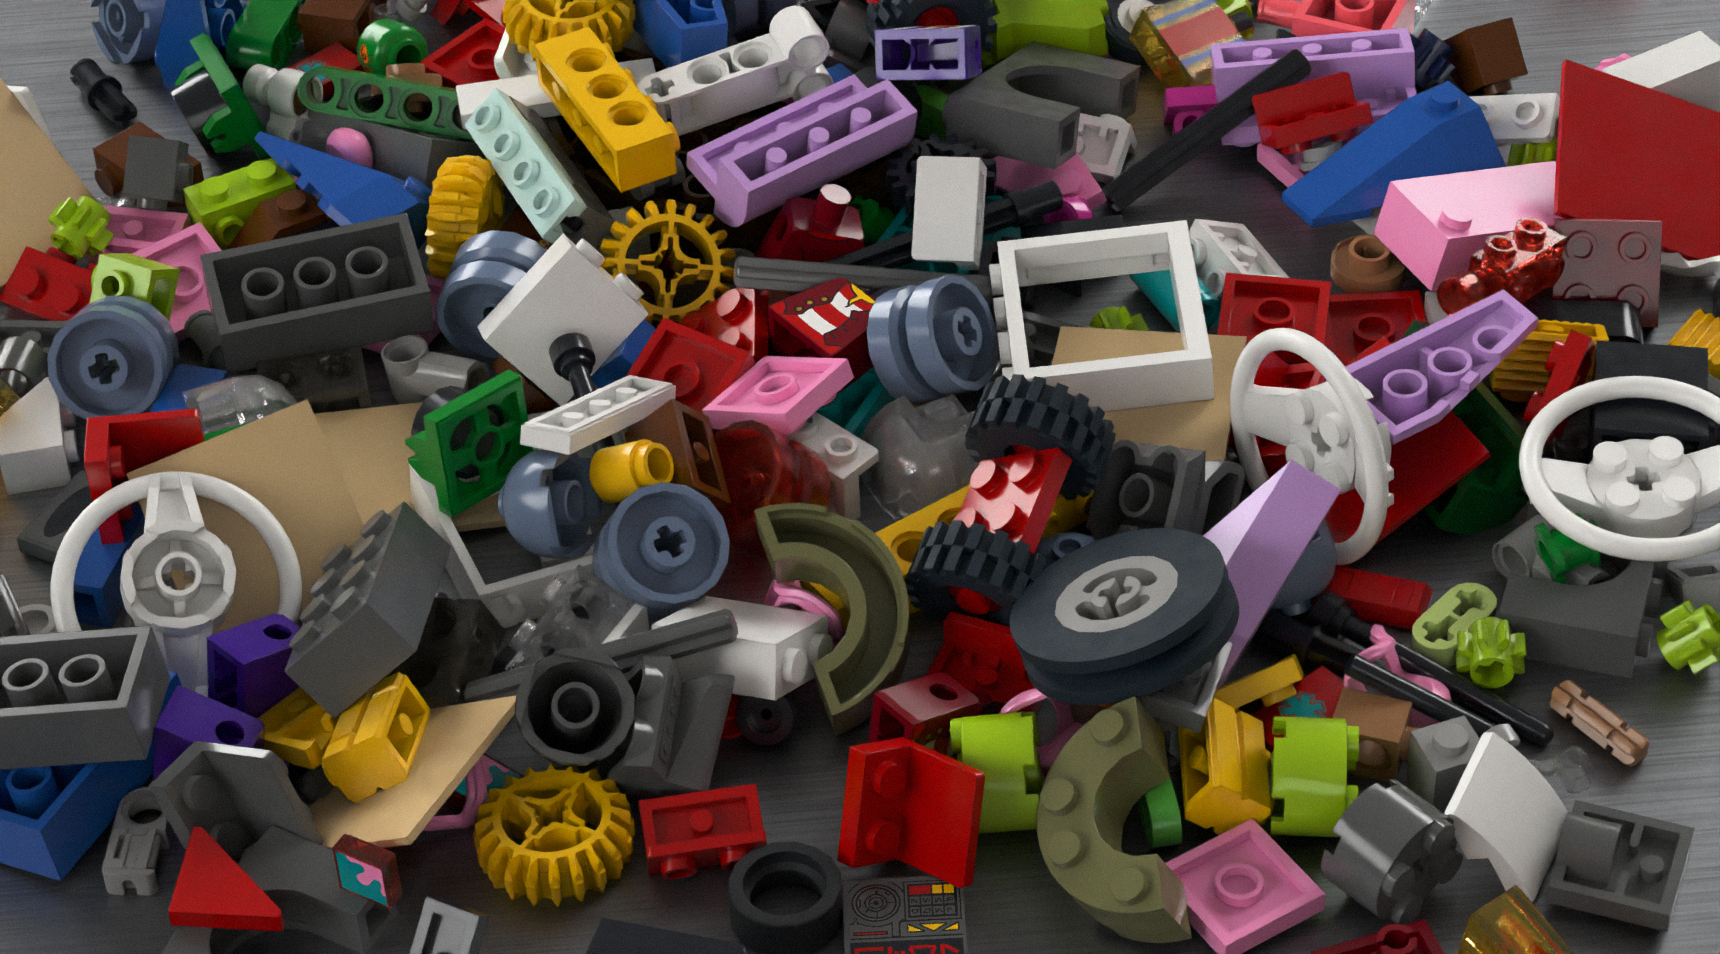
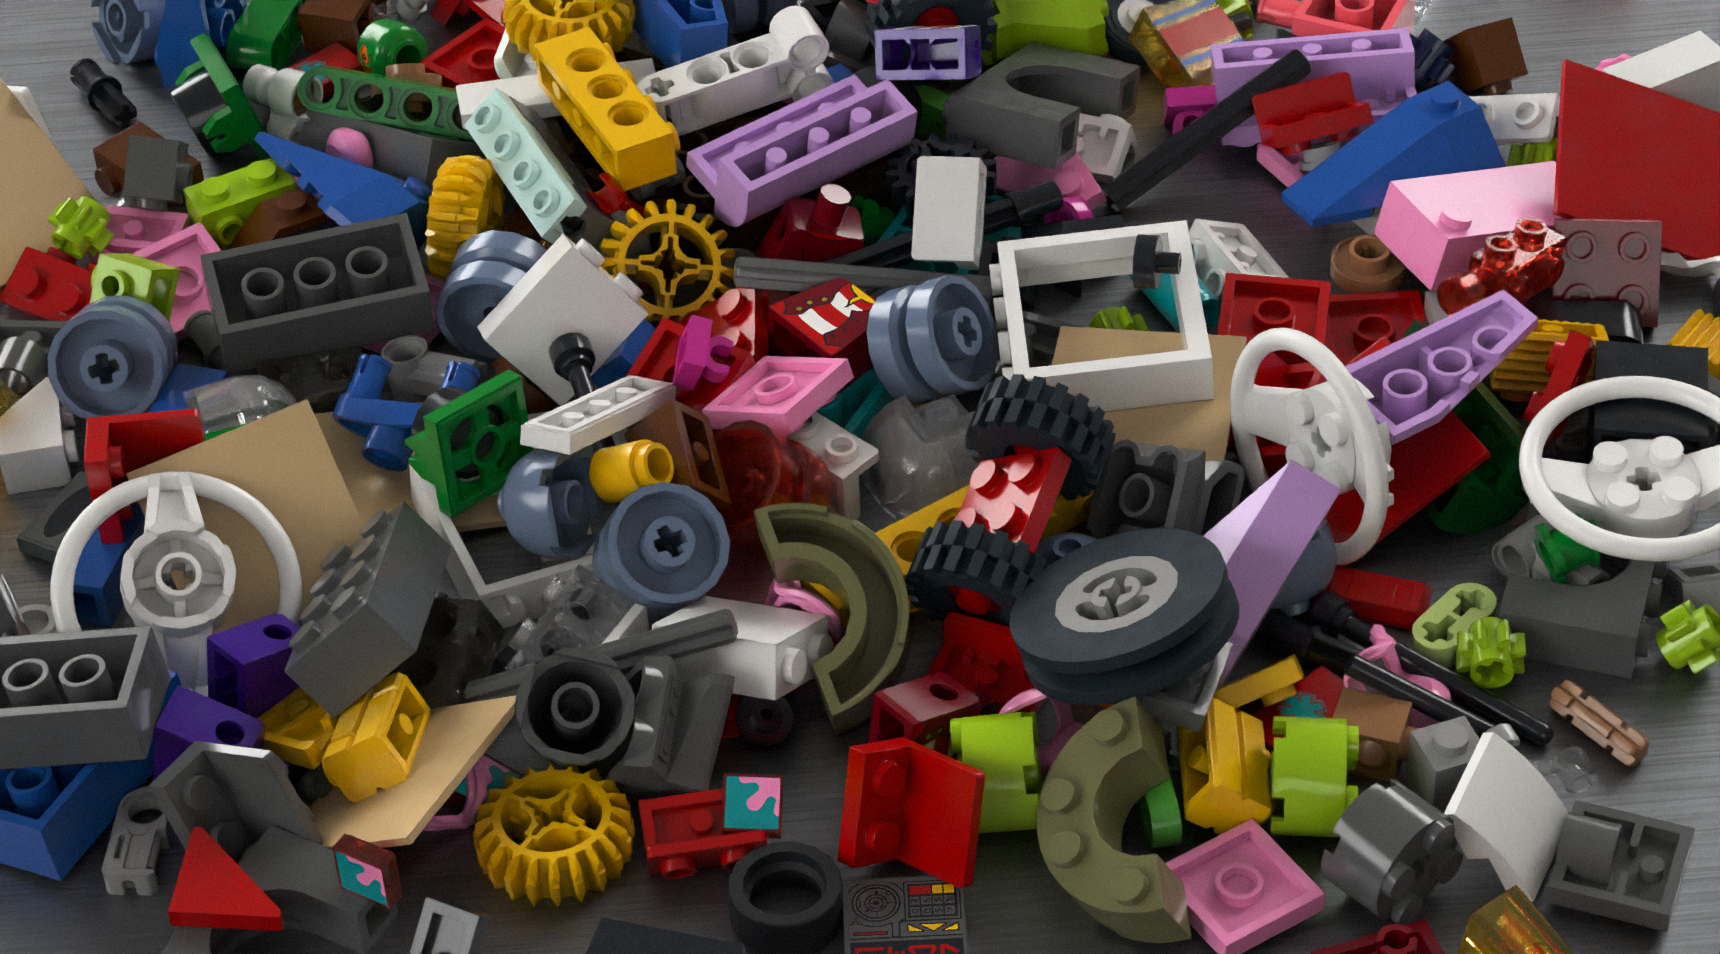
none -> blue connector [332,354,481,471]
none -> red hand [586,172,646,219]
none -> dark pink tile [672,315,734,391]
none -> tile [721,773,784,839]
none -> black tile [1133,234,1182,289]

